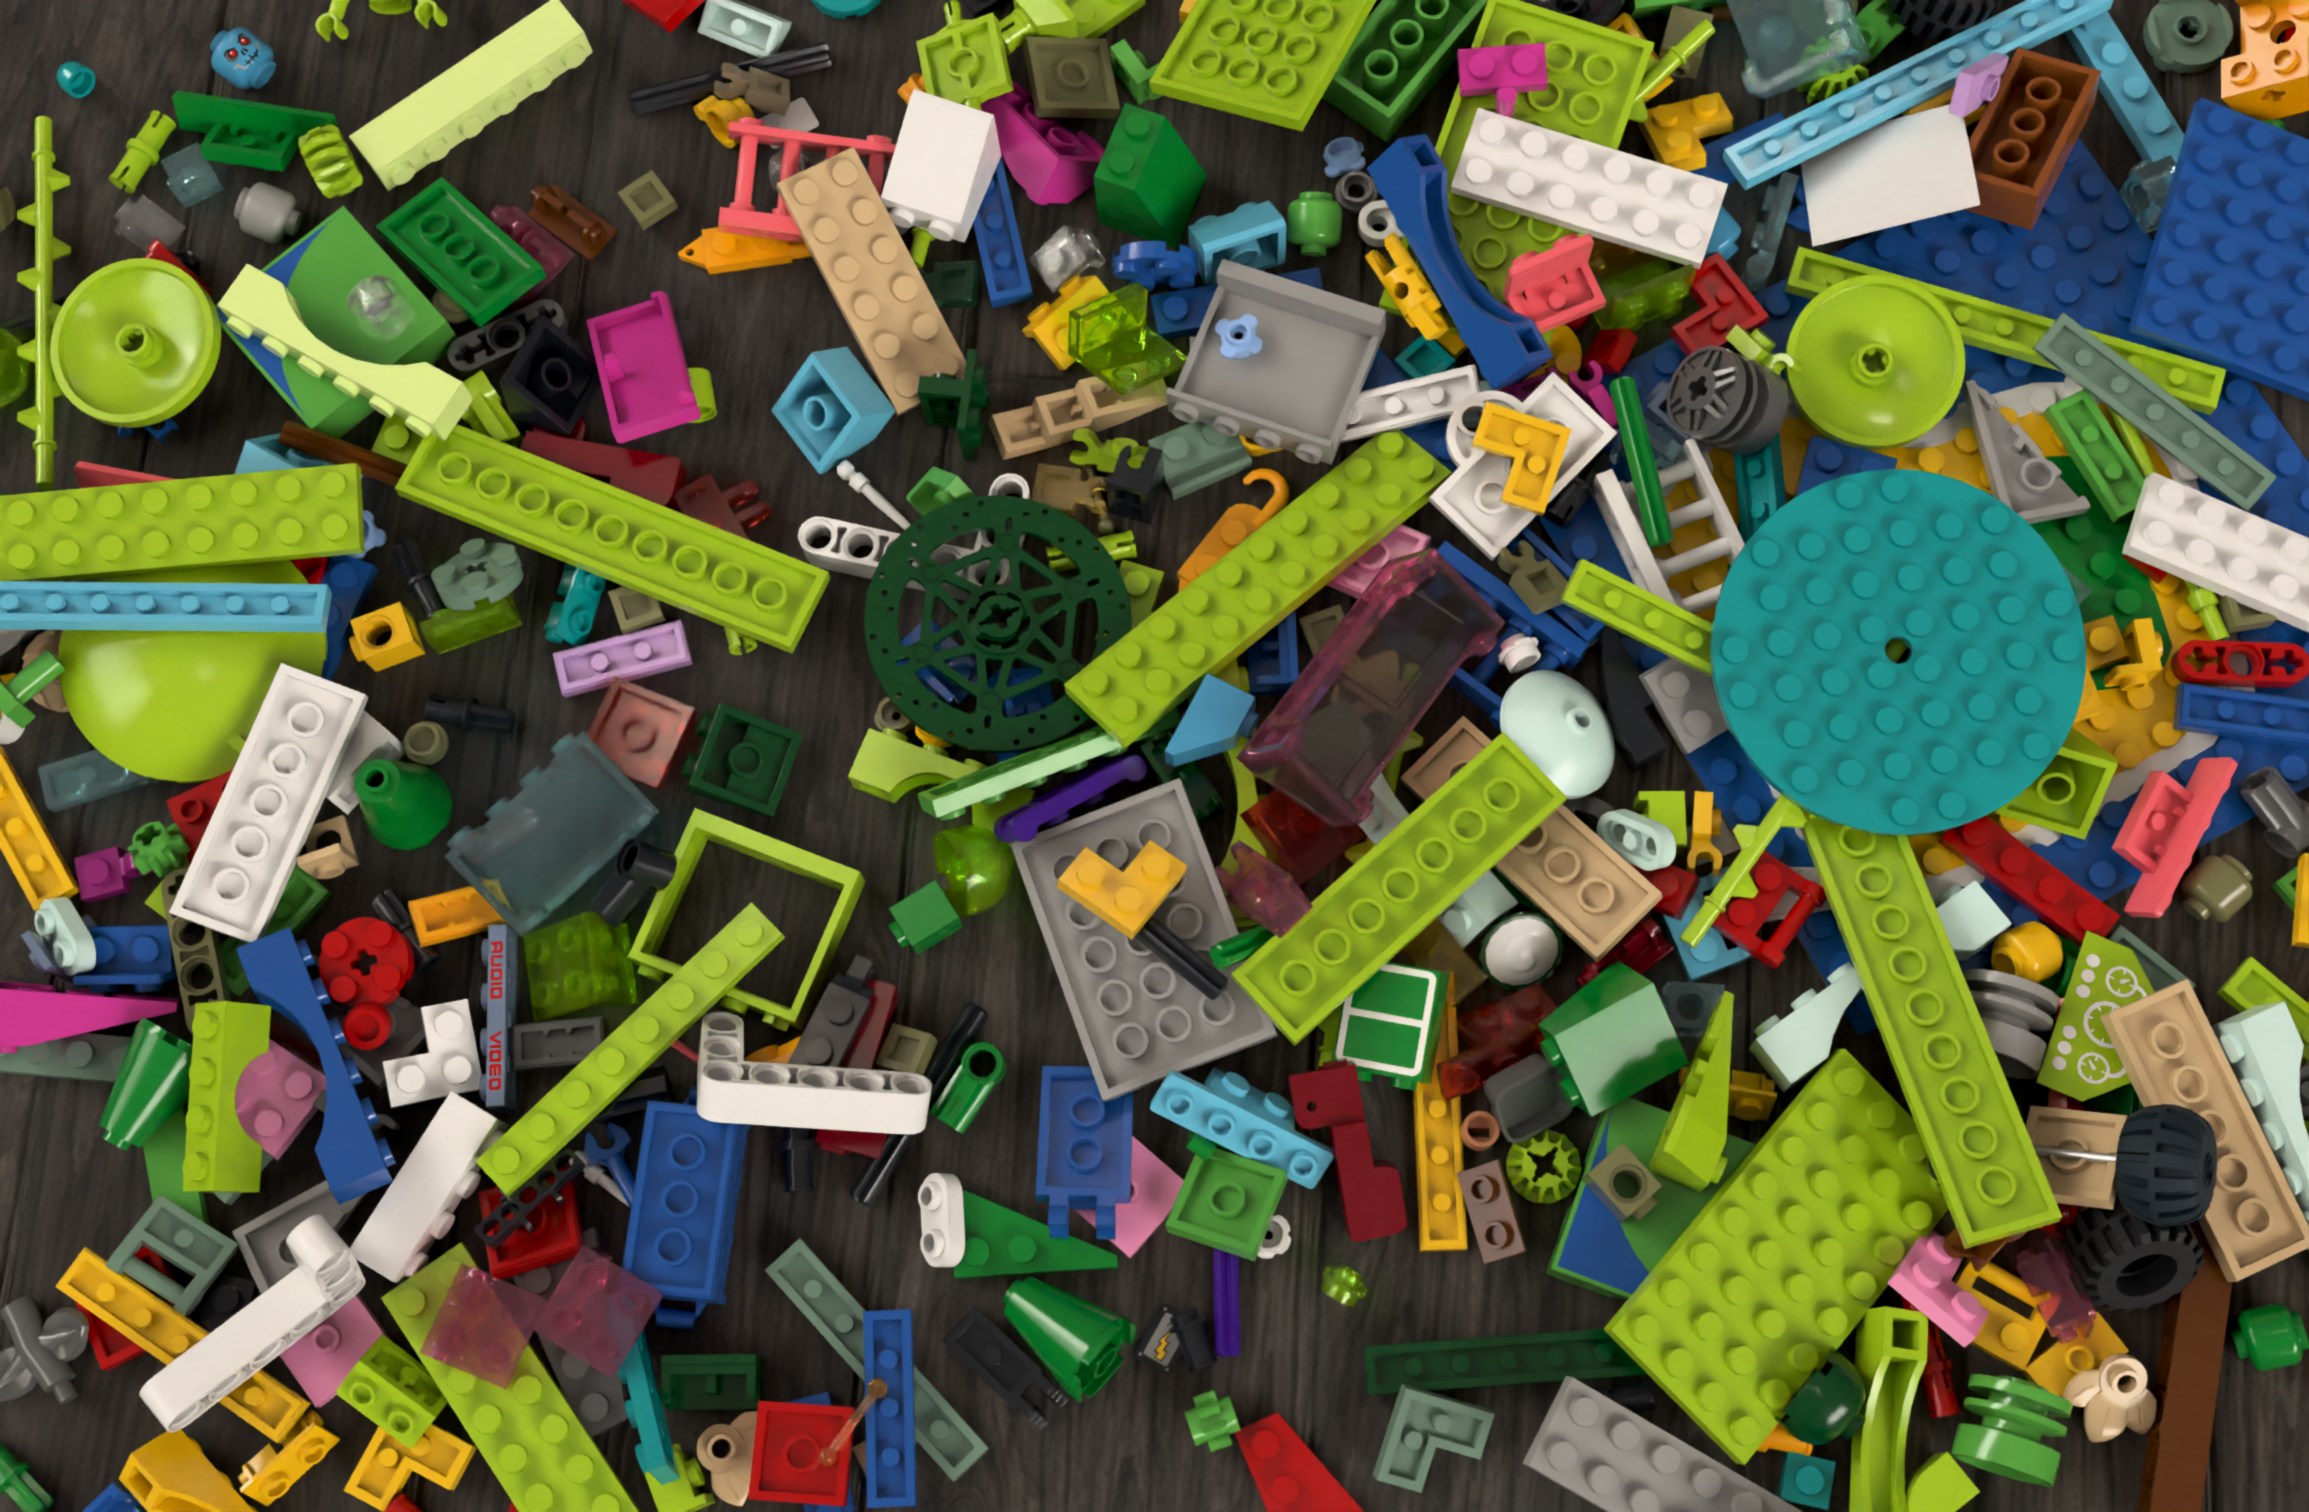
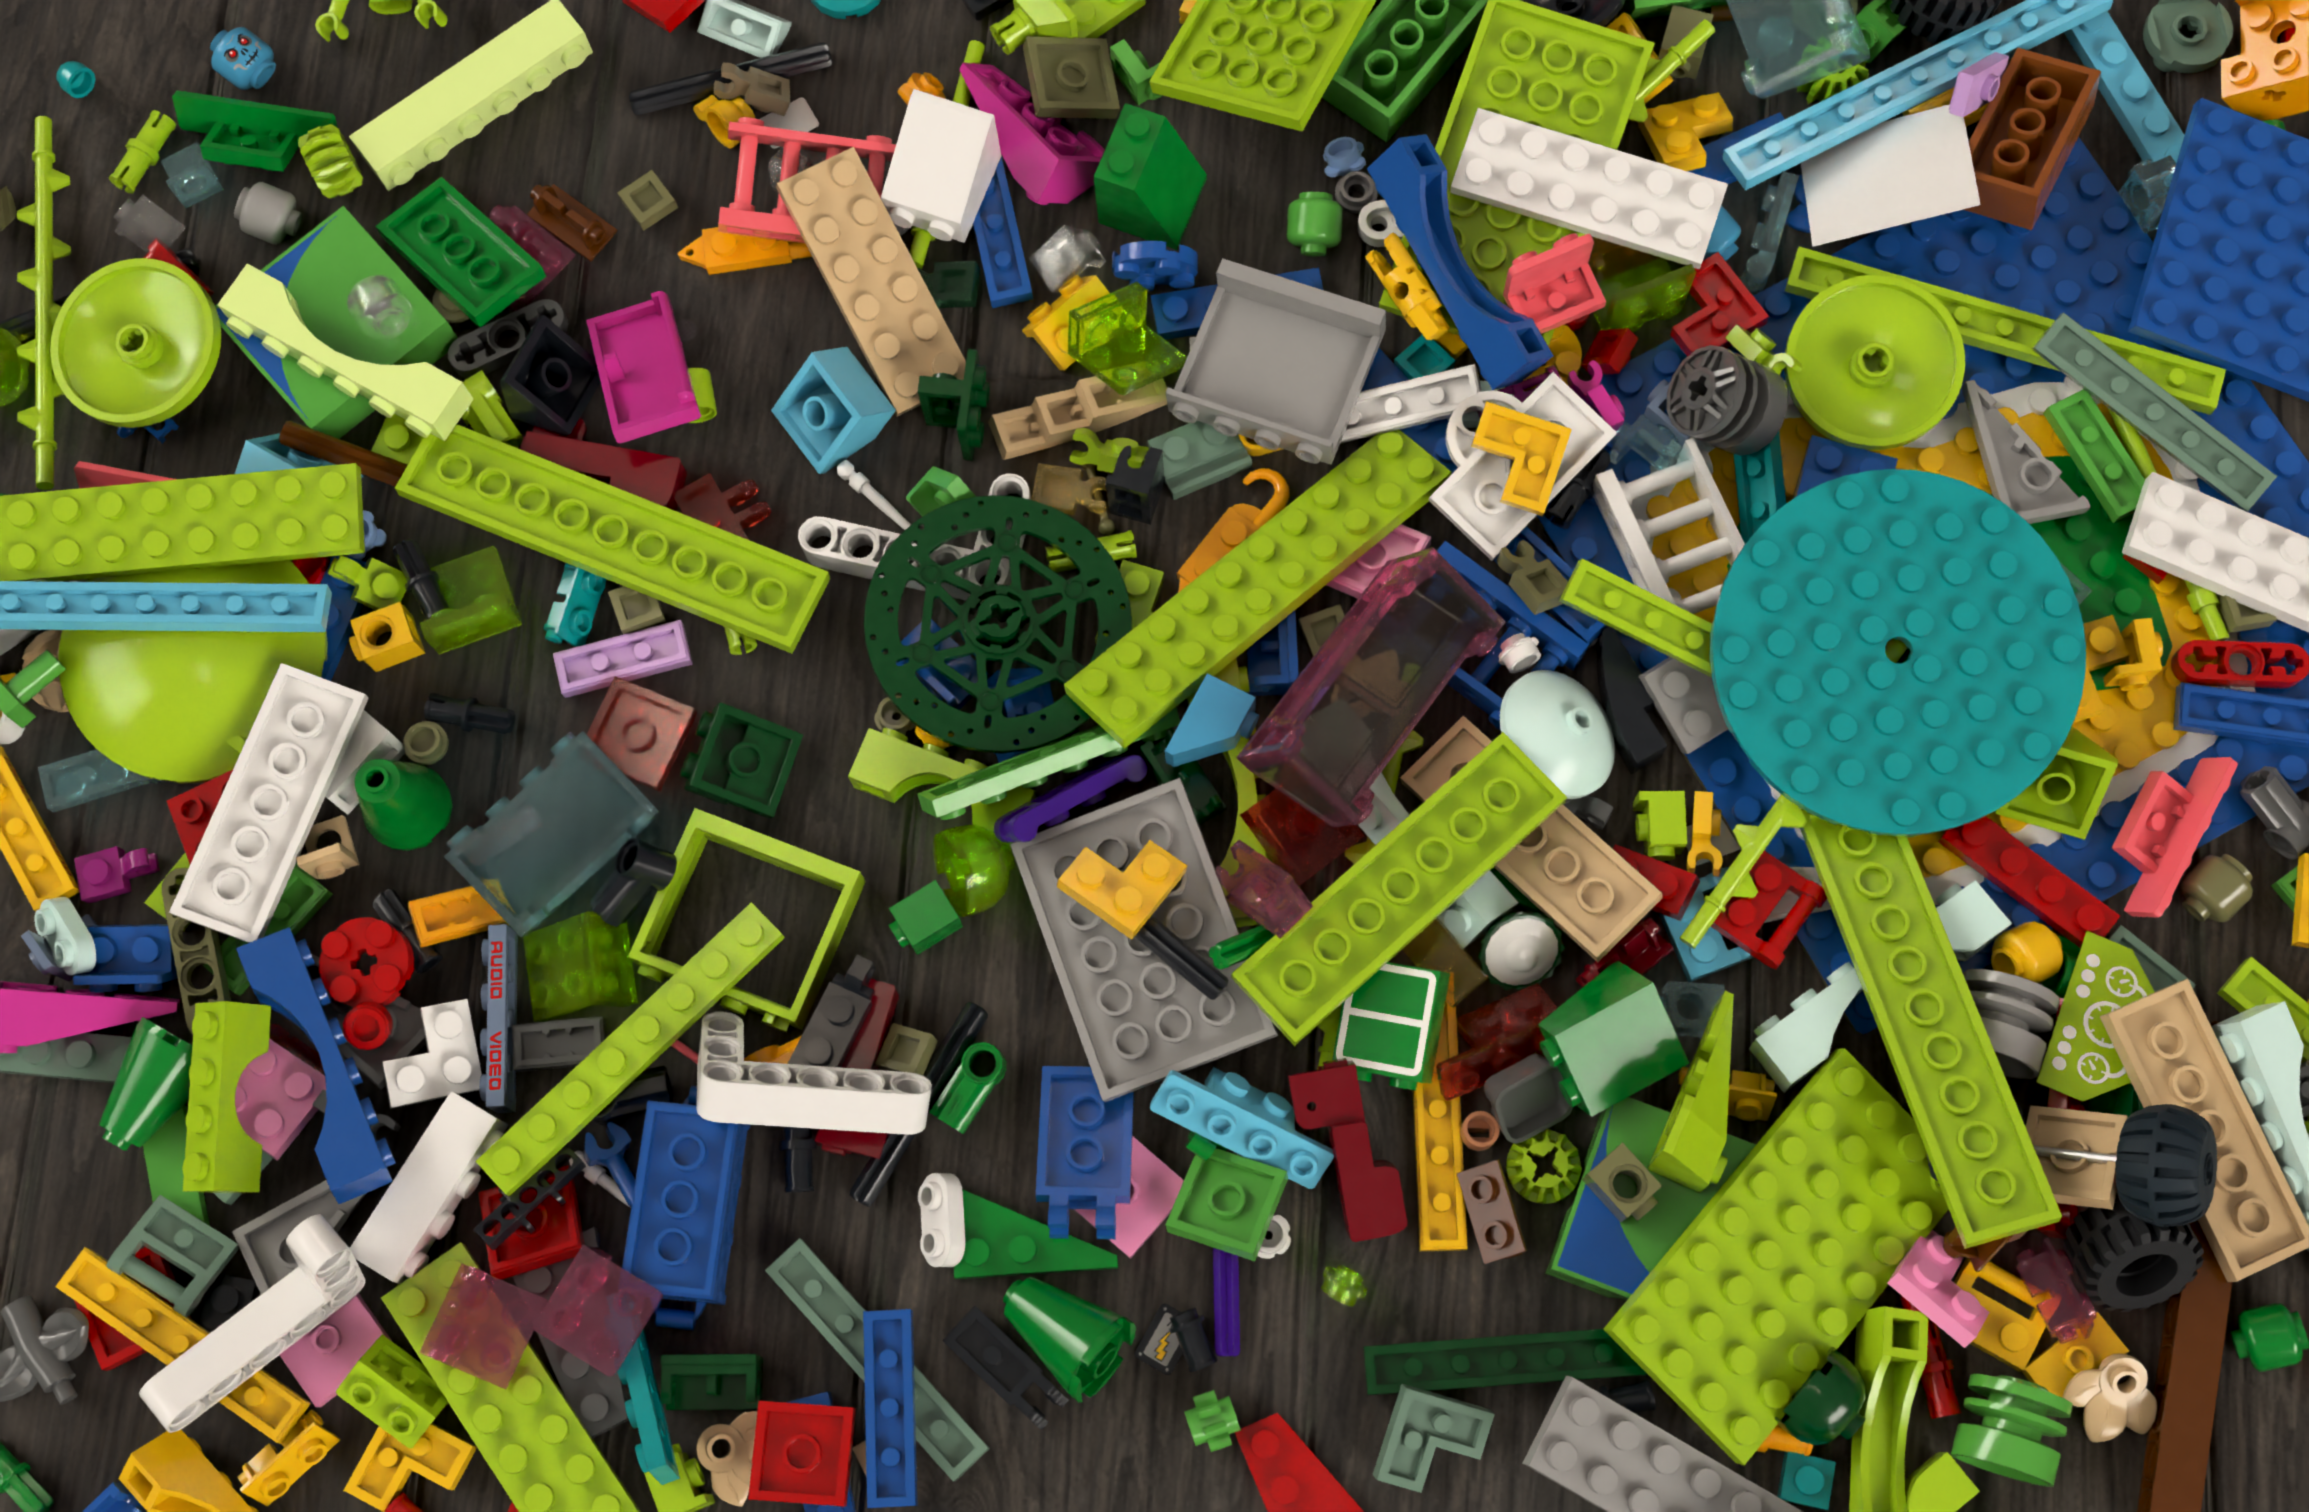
bright green gear [127,821,190,877] -> none
sand green plate [431,538,524,611] -> none
clear orange hinge [818,1378,888,1466] -> none
lime plate [916,0,1014,111] -> none
medium azure slope [1188,200,1287,286] -> none
light blue plate [1215,314,1262,359] -> none
dark pink plate [1457,43,1548,118] -> none
light aqua plate [1597,809,1676,871] -> none
green axle [1609,376,1674,547] -> none
none -> lime plate [327,555,407,610]

